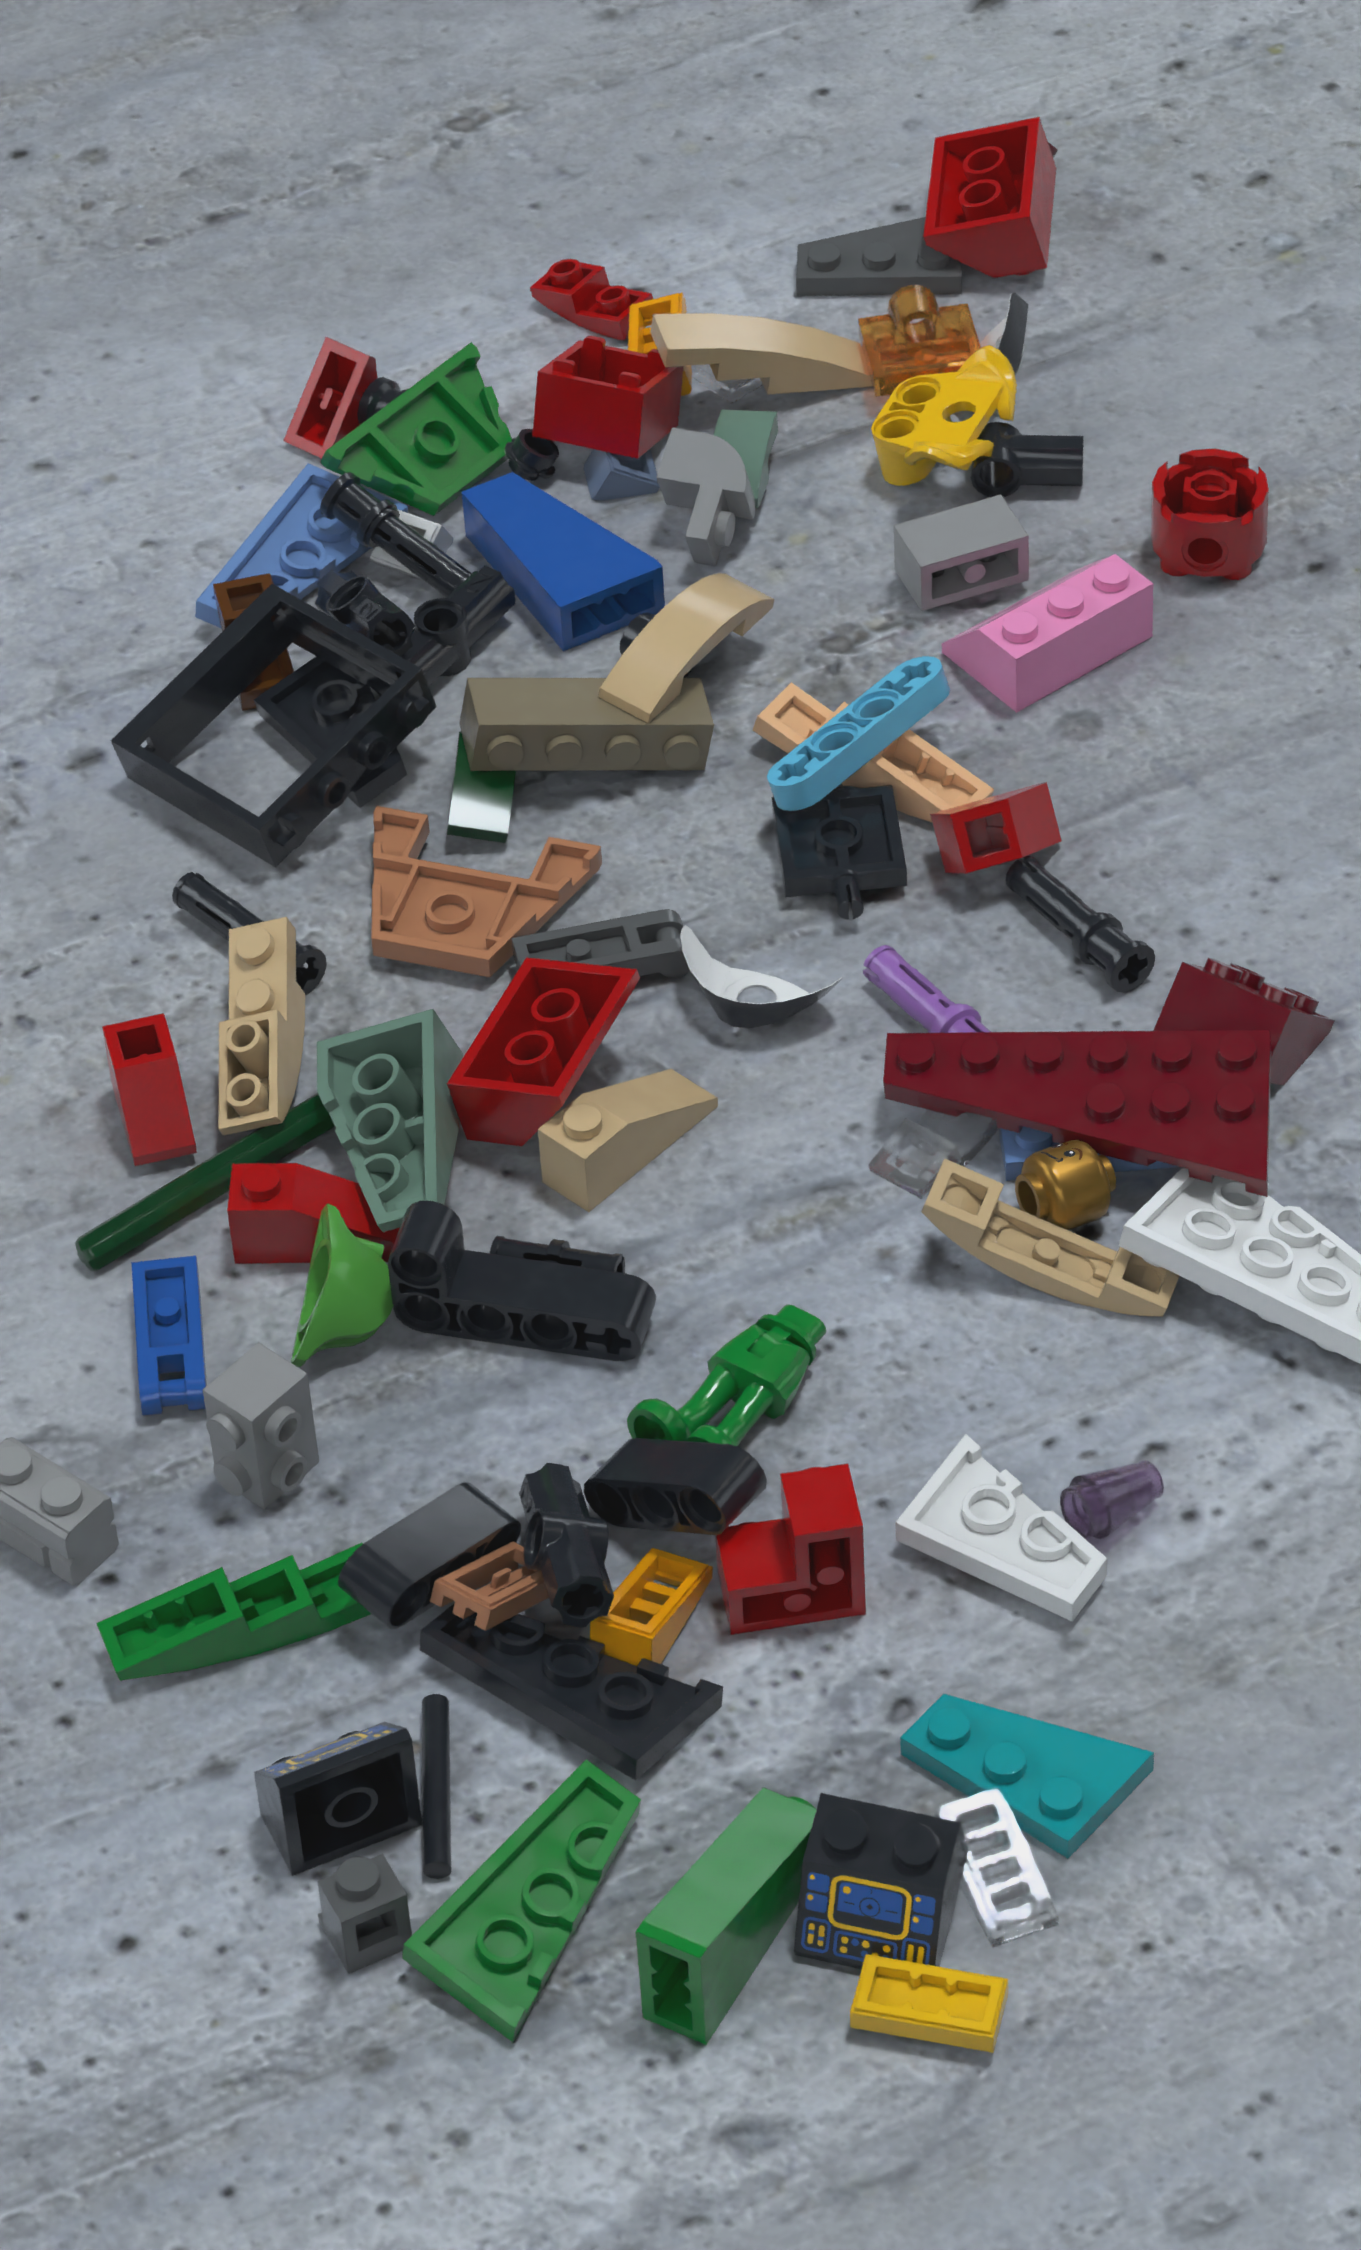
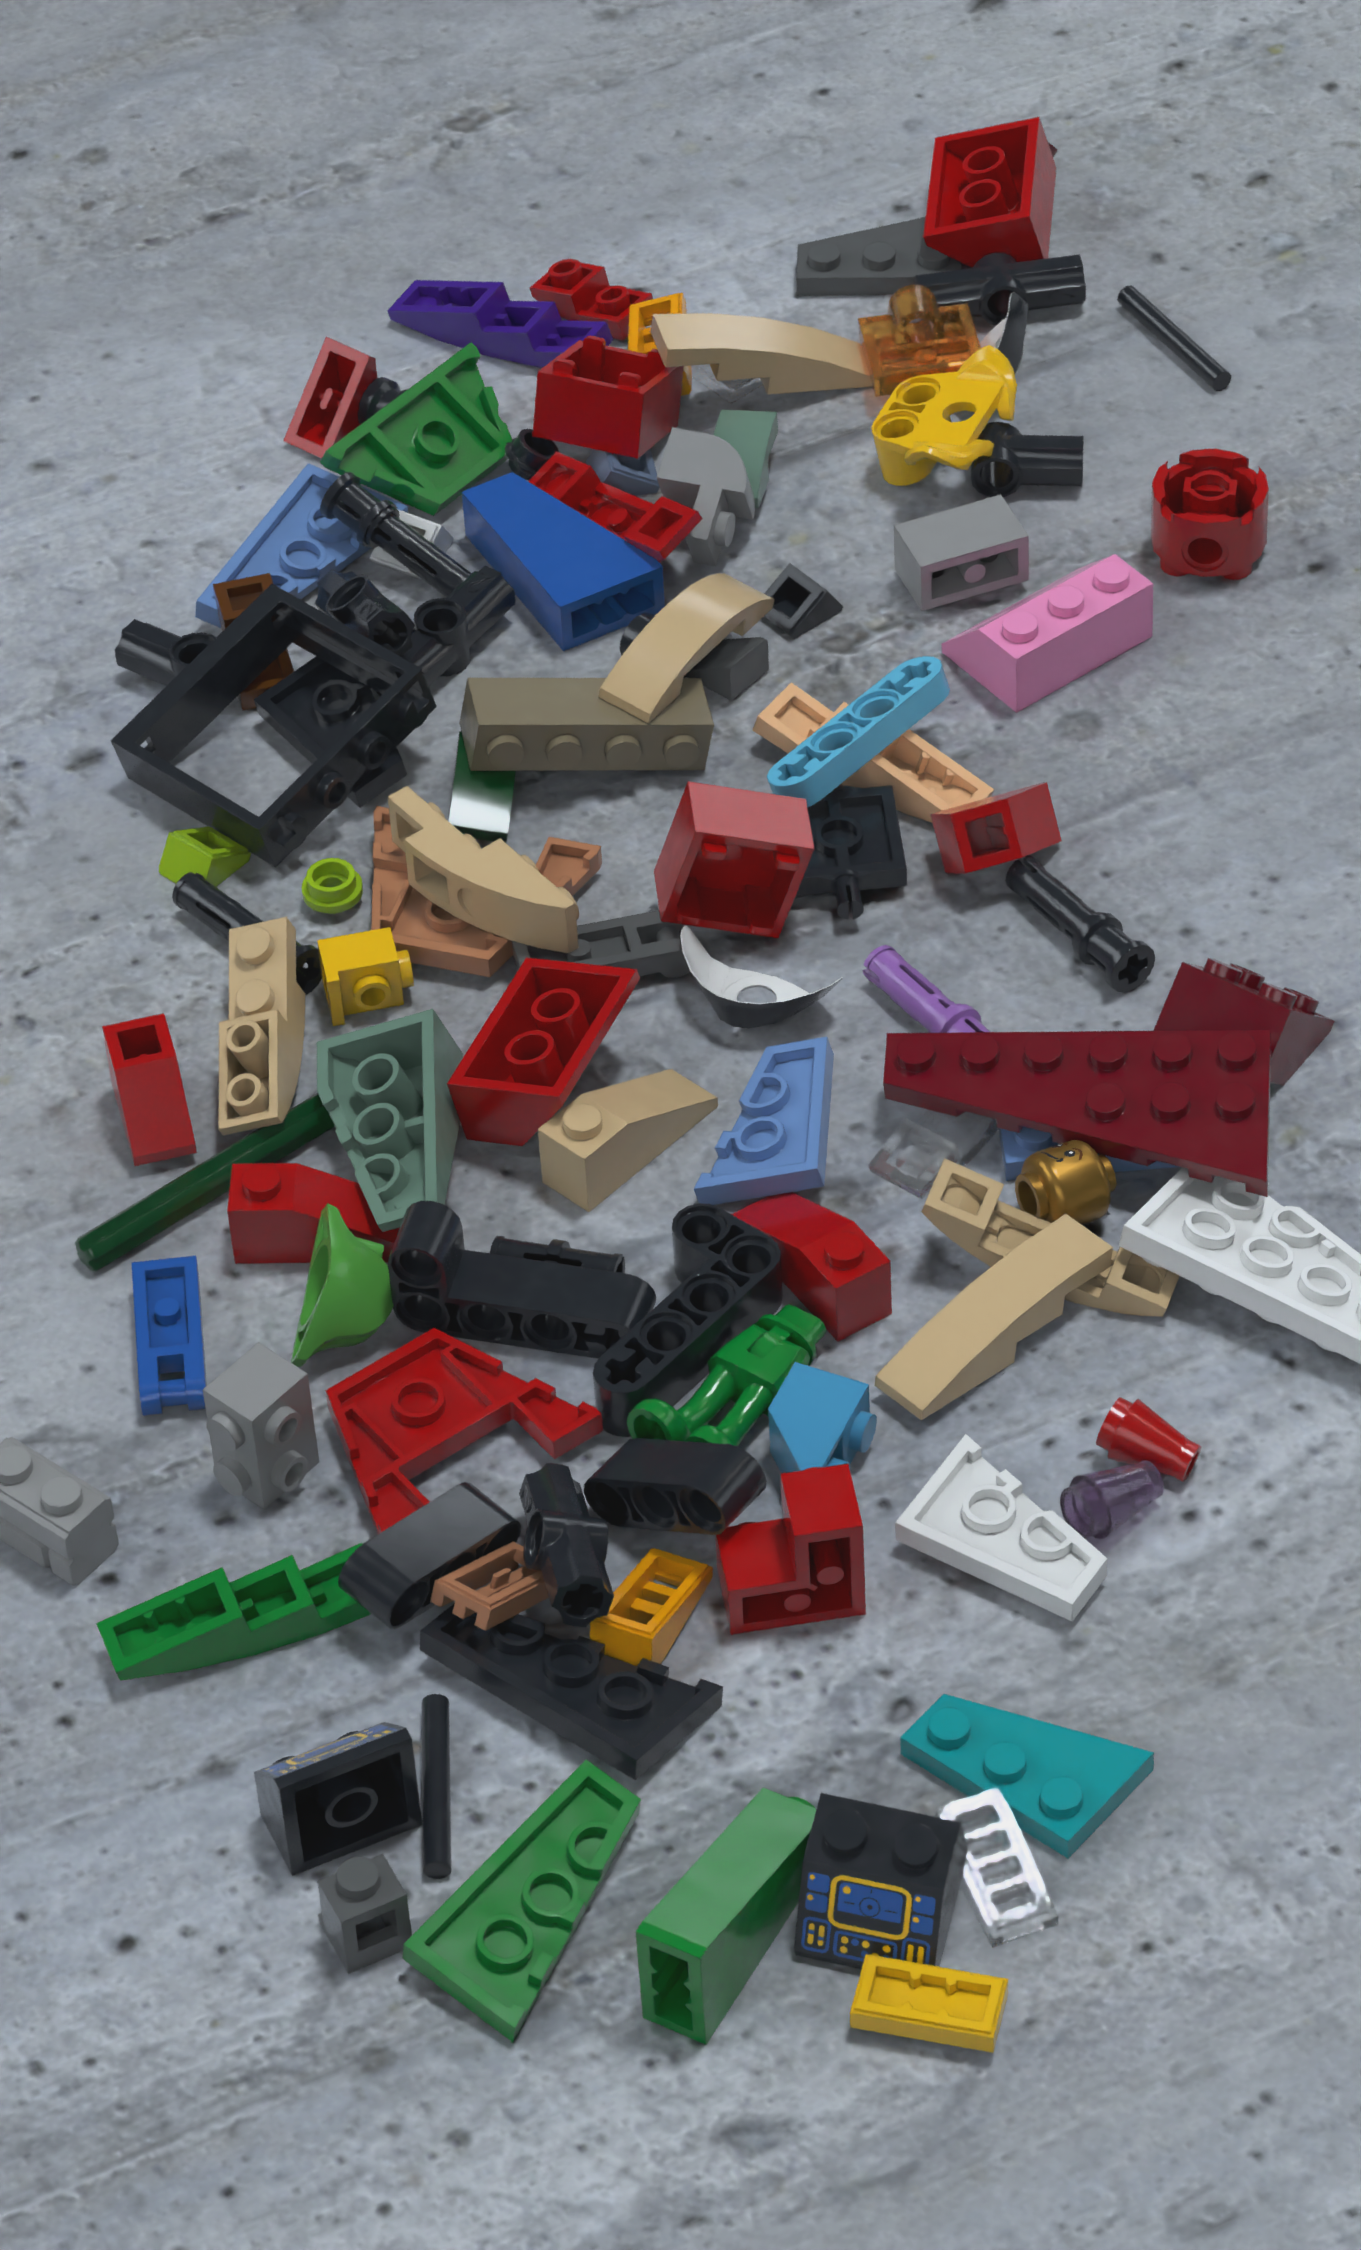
none -> black piece [115,619,216,686]
none -> lime slope [159,826,251,887]
none -> lime plate [302,858,363,914]
none -> yellow brick [317,927,414,1026]
none -> red wing [326,1328,603,1534]
none -> dark purple slope [387,280,613,368]
none -> tan slope [388,786,579,953]
none -> red slope [528,451,703,562]
none -> black beam [593,1203,783,1437]
none -> red container [654,781,814,938]
none -> dark grey slope [686,637,769,701]
none -> medium blue wing [694,1036,834,1205]
none -> red slope [731,1192,892,1342]
none -> black slope [764,563,843,639]
none -> dark azure slope [768,1362,877,1474]
none -> tan slope [874,1214,1113,1420]
none -> black piece [914,253,1086,326]
none -> red cone [1096,1397,1202,1482]
none -> black bar [1117,285,1231,391]

